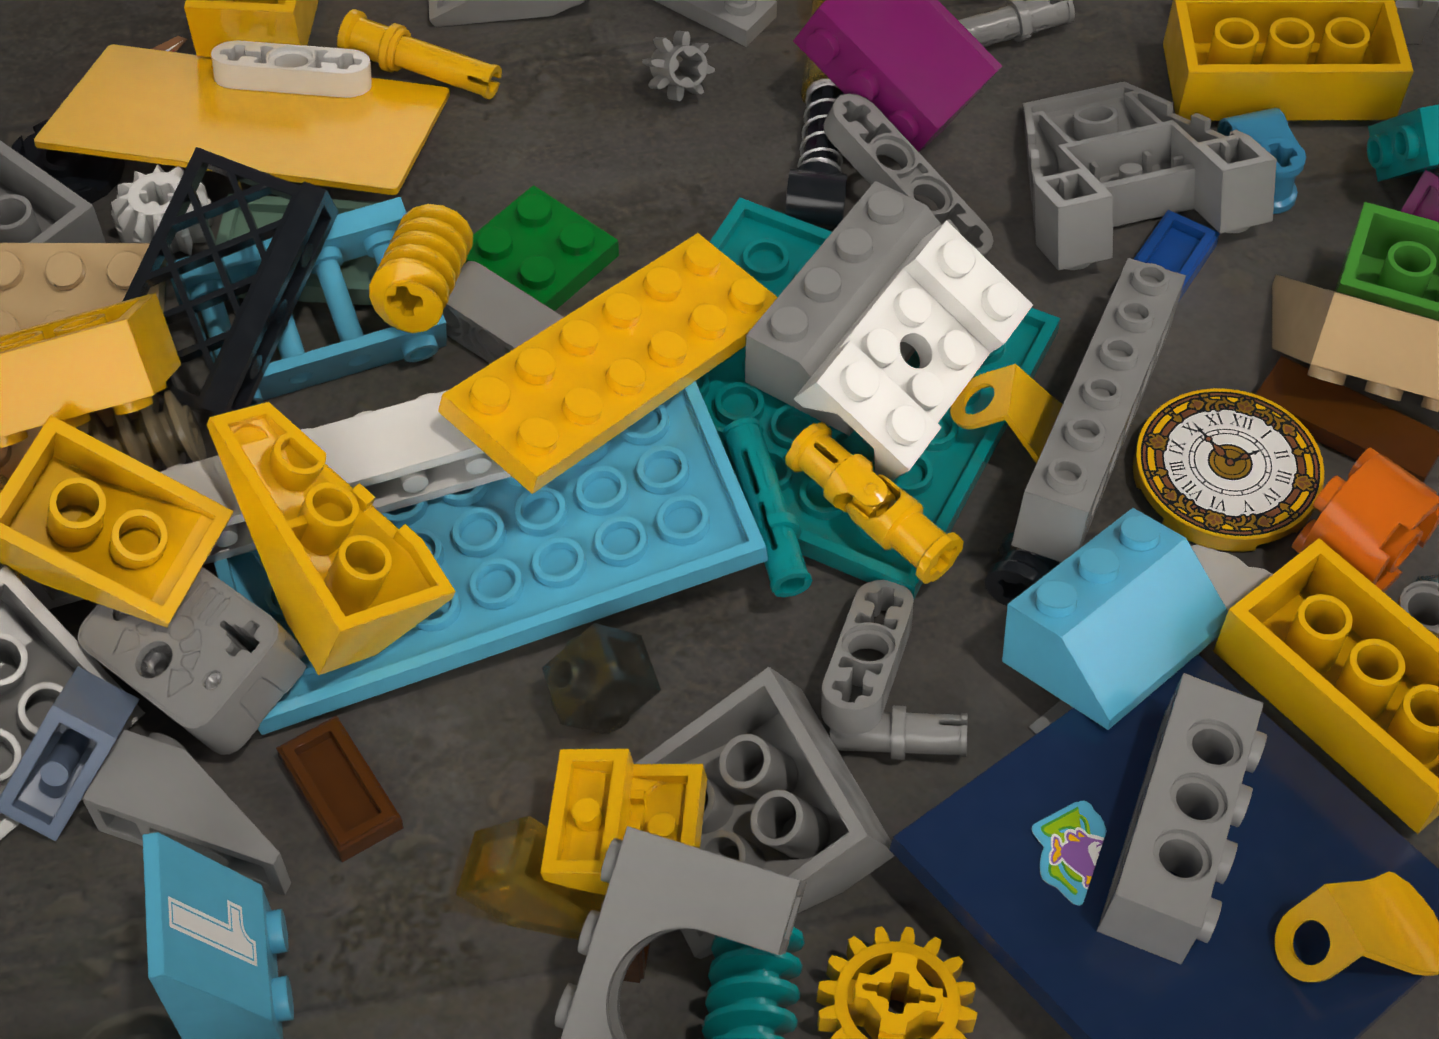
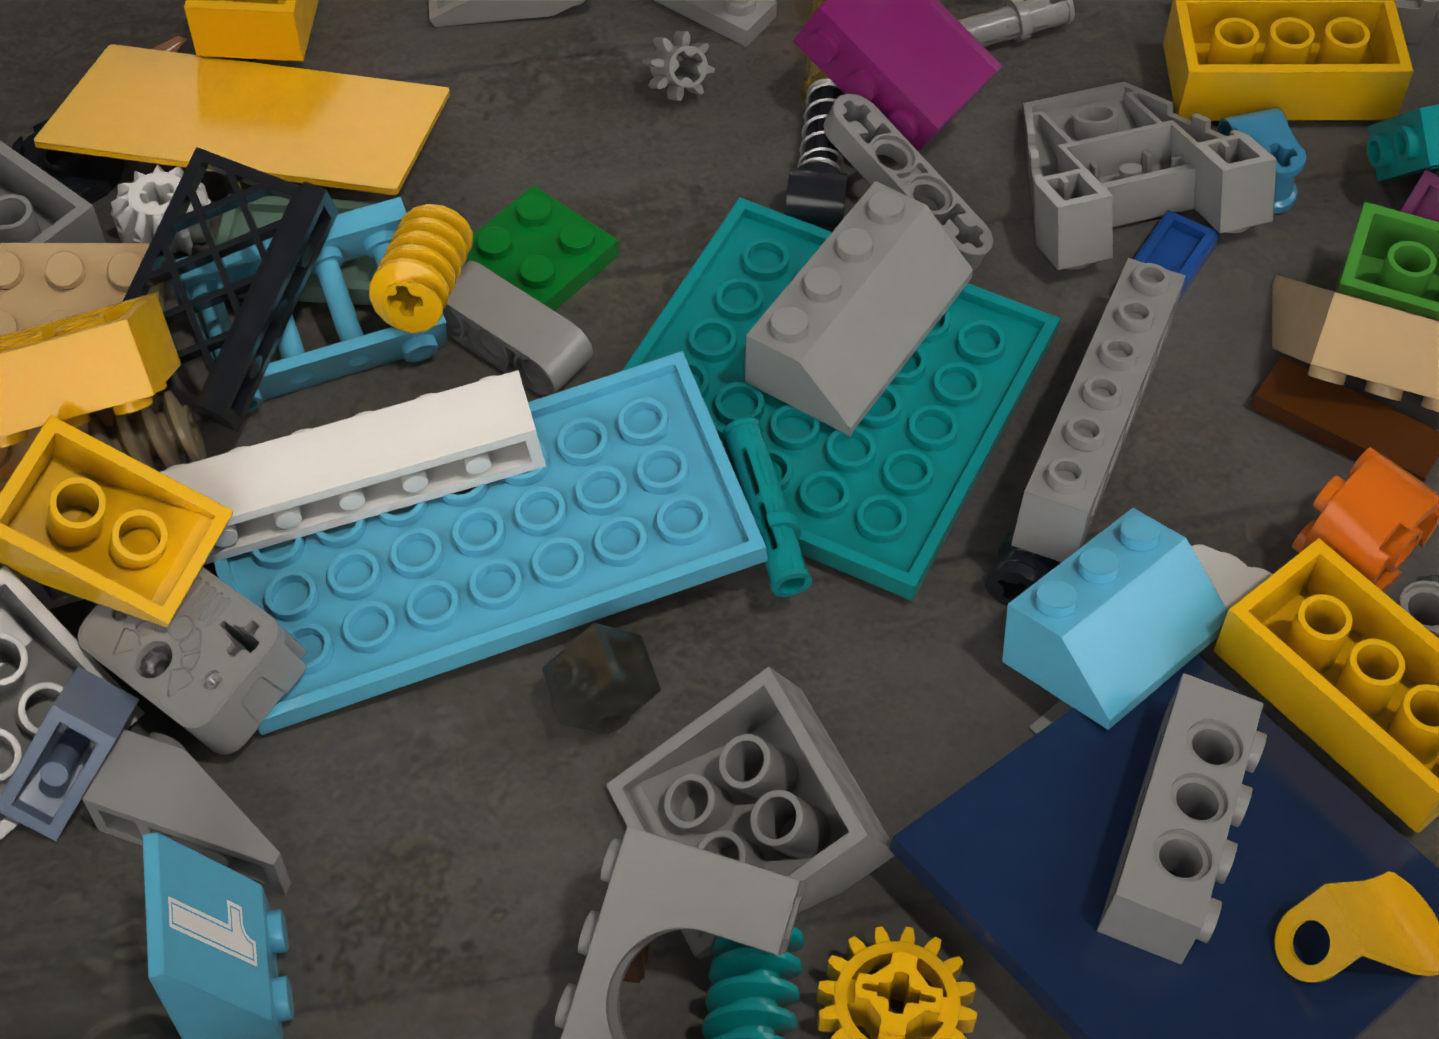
yellow wedge [207,402,456,676] -> none
white beam [211,40,372,98] -> none
reddish brown tile [276,715,404,862] -> none
yellow pin [337,9,502,99] -> none
yellow plate [438,233,778,494] -> none
clear yellow slope [455,816,605,940] -> none
yellow slope [540,749,707,895] -> none
yellow piece [785,422,964,584] -> none
white piece [794,220,1033,480] -> none
light grey beam [821,580,914,734] -> none
light grey pin [830,705,968,760] -> none
yellow piece [950,364,1063,464] -> none
sticker [1031,801,1107,906] -> none
tile [1133,388,1324,552] -> none

